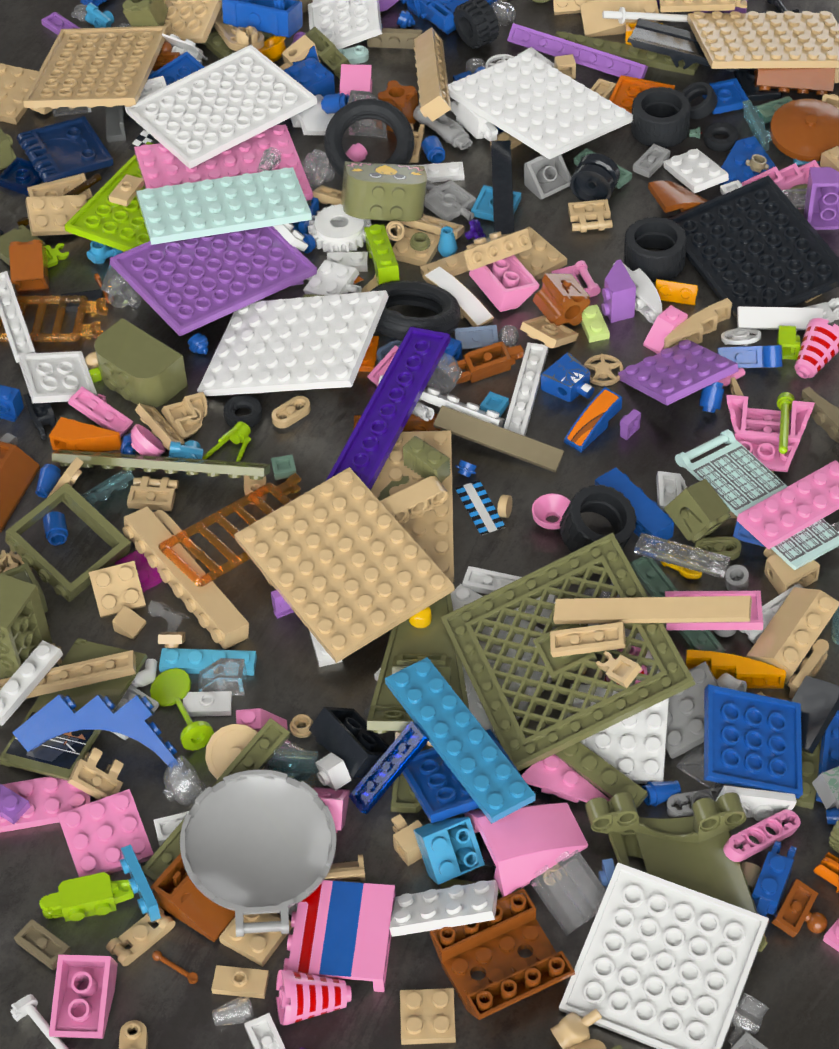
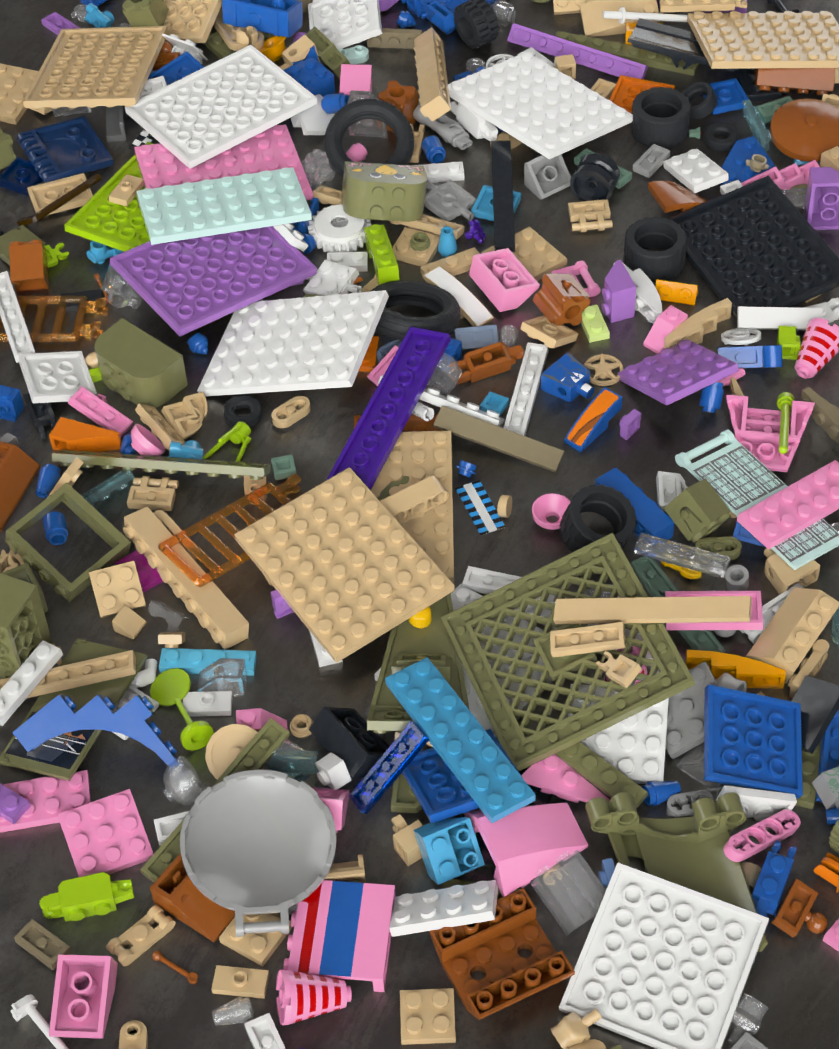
tan plate [25,195,87,236] -> none
tan plate [67,747,124,800] -> none
dark azure plate [119,844,161,922] -> none
clear cone [257,147,281,172] -> none
tan cone [386,221,405,241] -> none
olive brick [403,436,451,483] -> none
tan bracket [464,229,532,271] -> none

